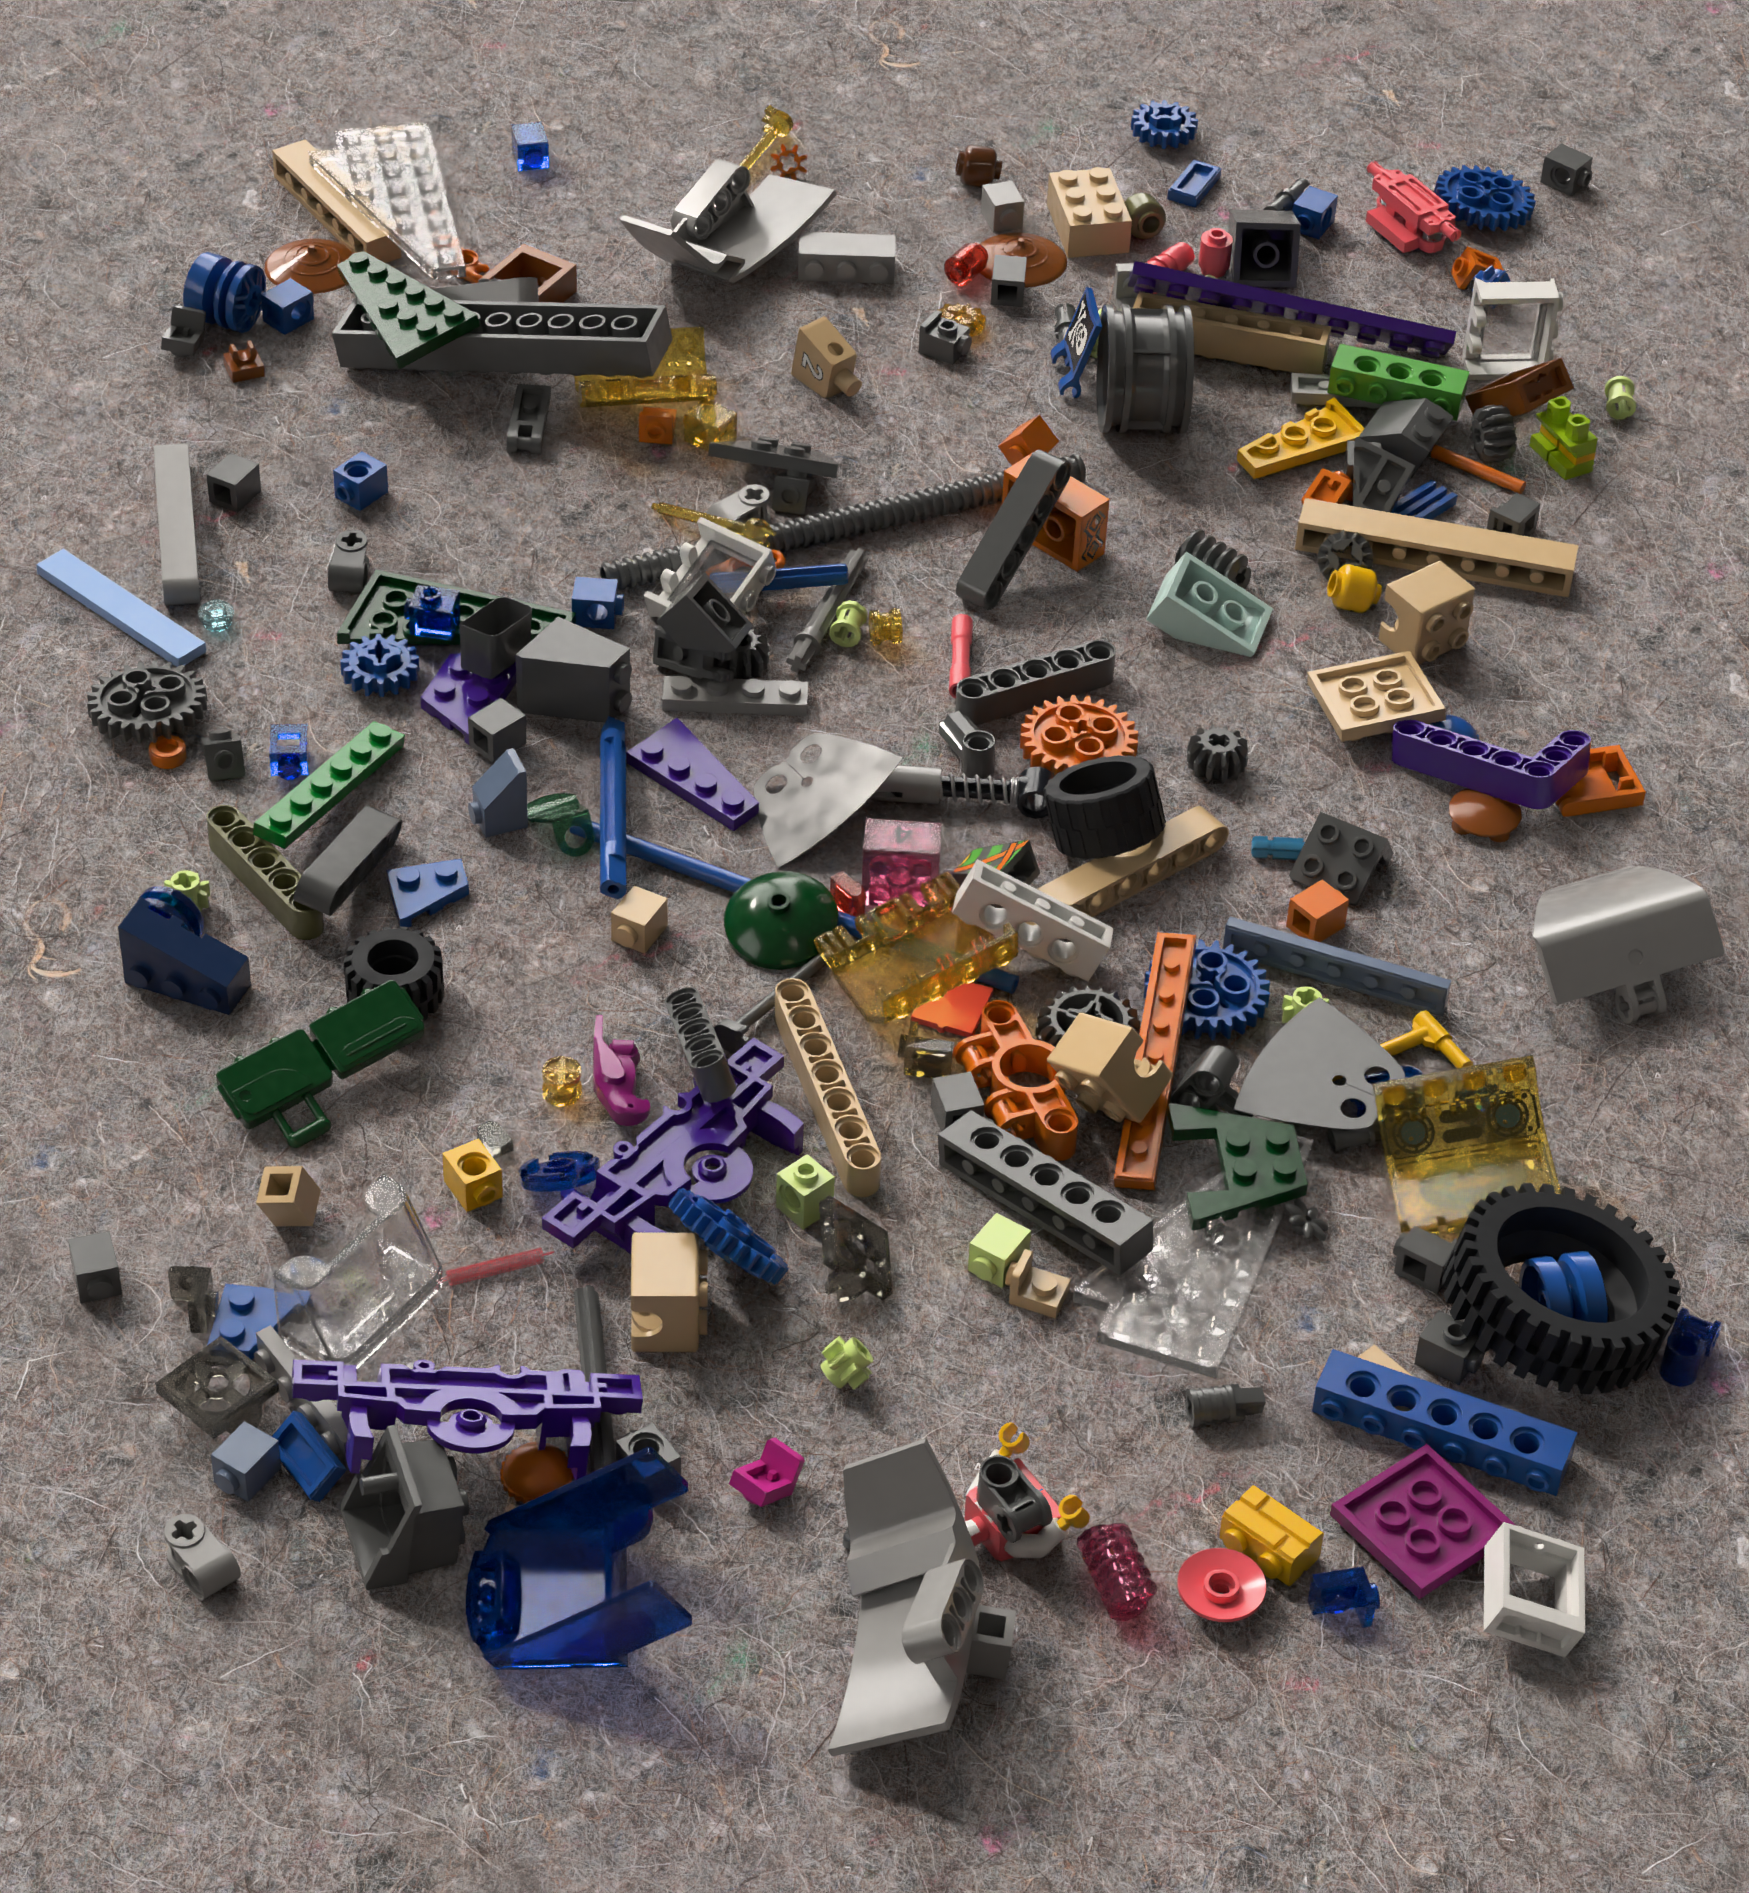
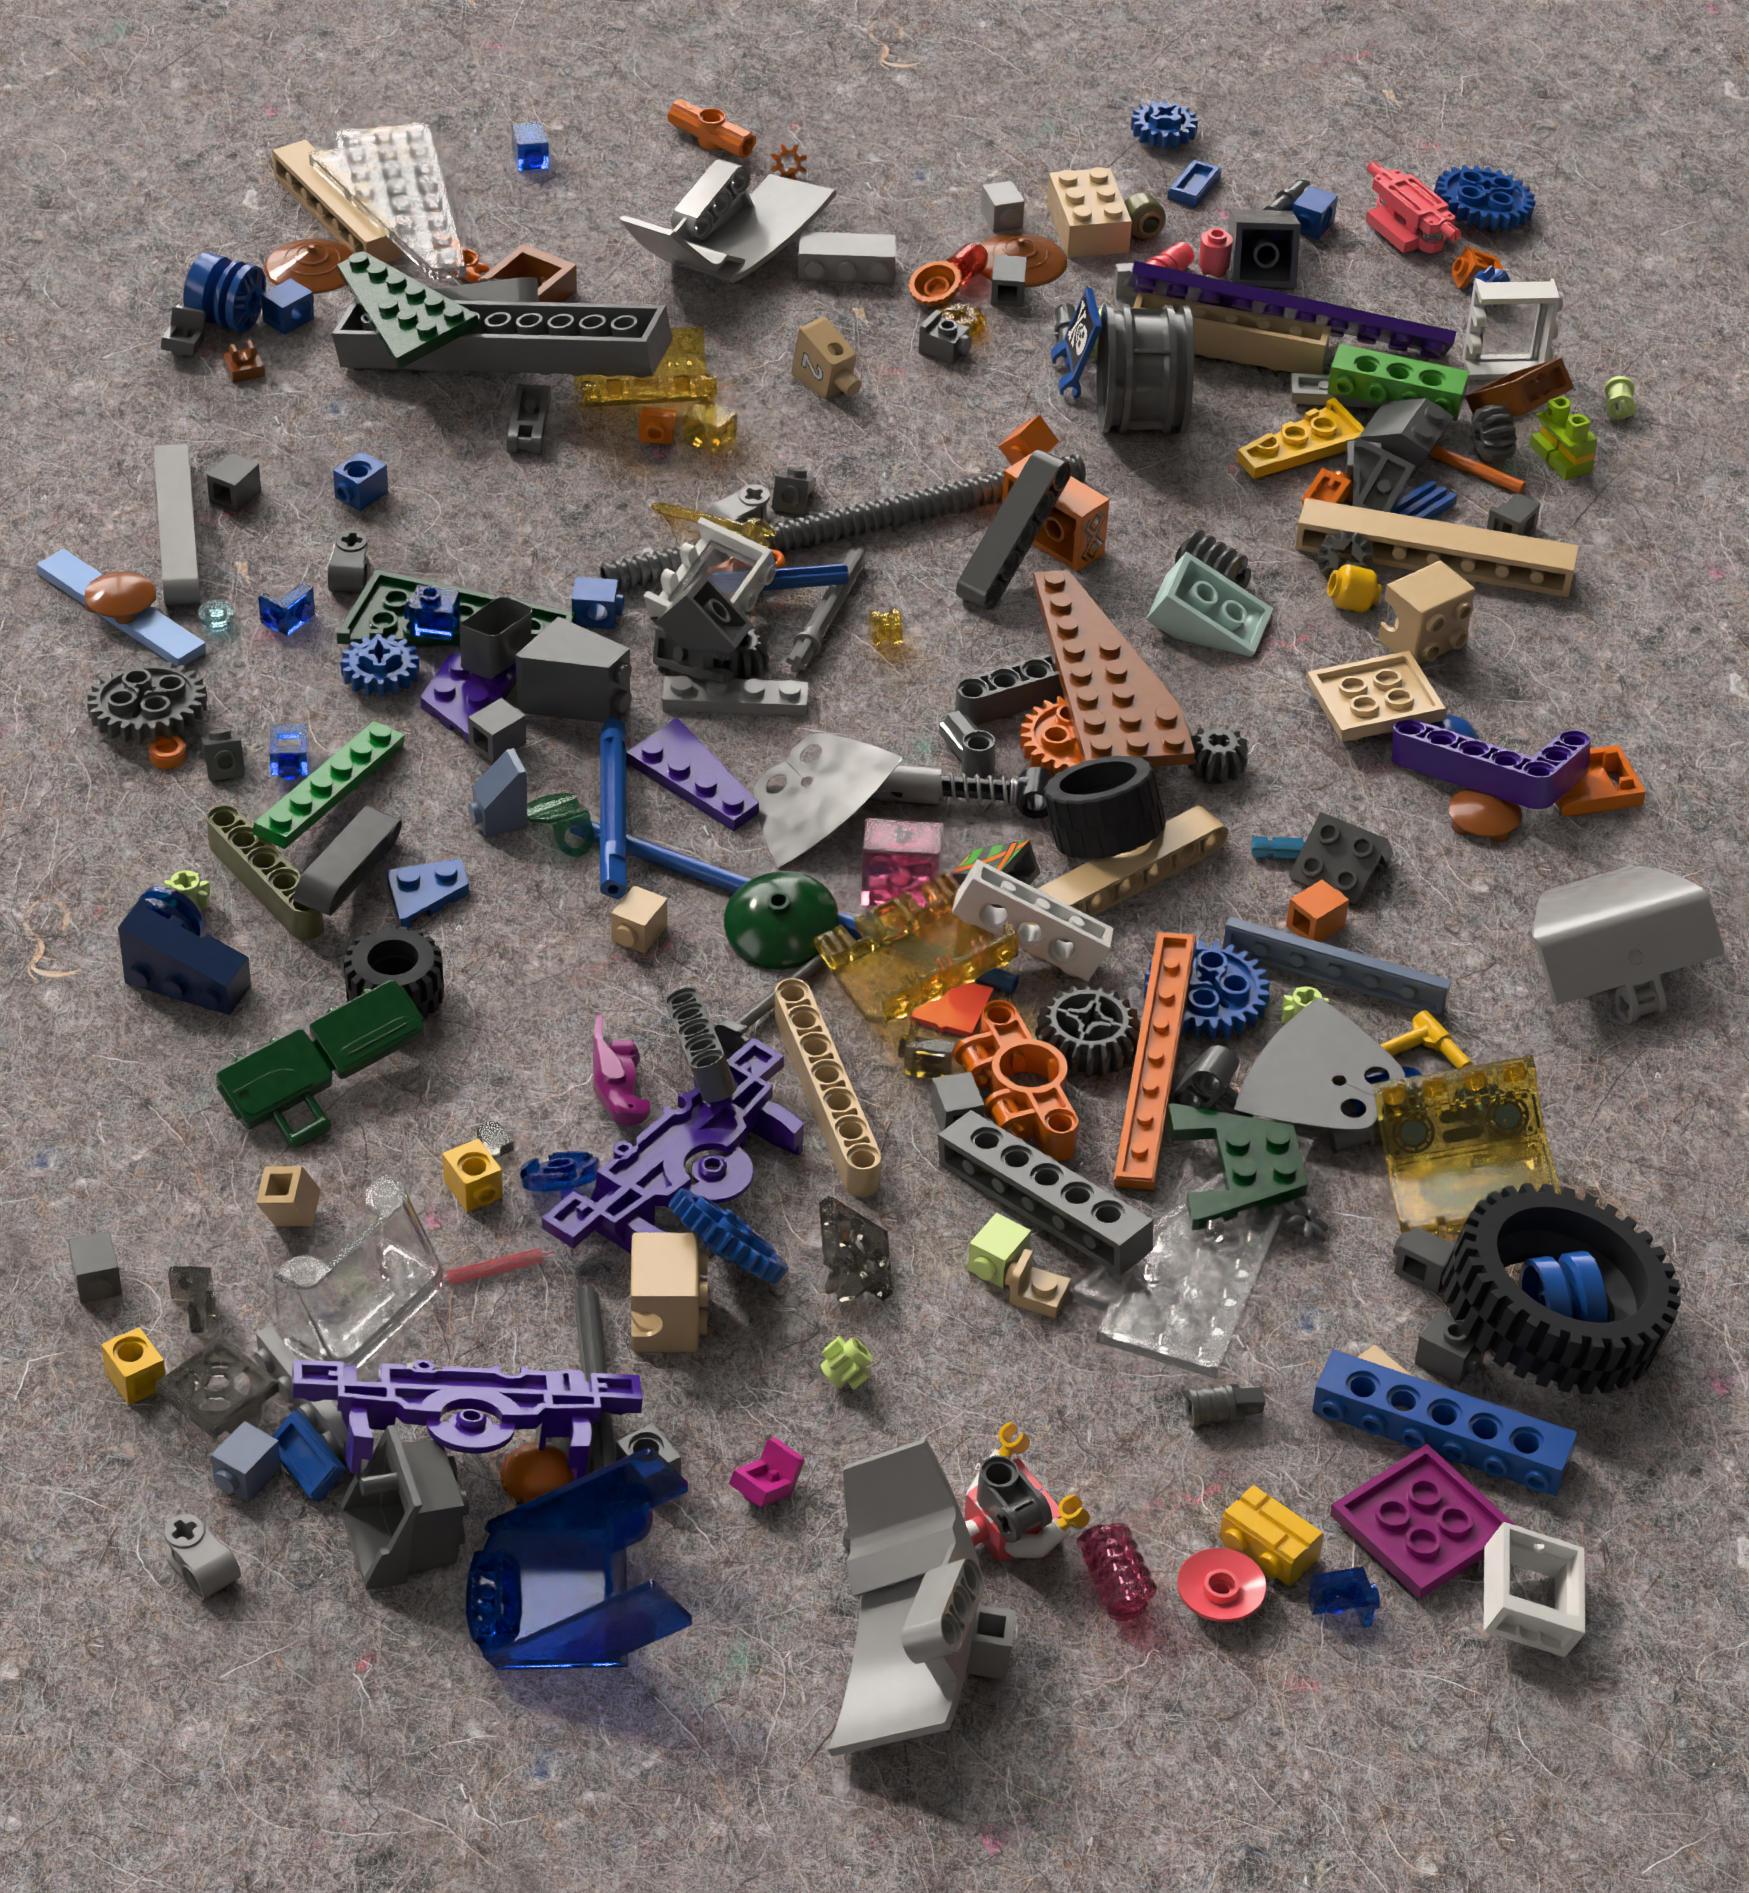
wing [207,1283,306,1362] -> none
clear yellow wheel [542,1056,582,1106] -> none
dark grey wing [708,436,839,478] -> none
clear yellow piece [739,105,794,169] -> none
yellowish green brick [776,1154,835,1230] -> none
yellowish green bush [829,600,868,648] -> none
clear red plate [830,870,867,920] -> none
coral piece [949,614,973,698] -> none
reddish brown head [955,144,1002,188] -> none
tan piece [1047,1013,1173,1123] -> none
dark grey brick [1540,144,1593,196] -> none
clear blue piece [1659,1307,1722,1387] -> none
none -> dark orange dish [84,571,156,624]
none -> yellow brick [101,1327,167,1405]
none -> clear blue bracket [258,582,315,636]
none -> orange piece [668,99,756,159]
none -> orange hat [908,260,963,307]
none -> wing [1033,570,1195,767]

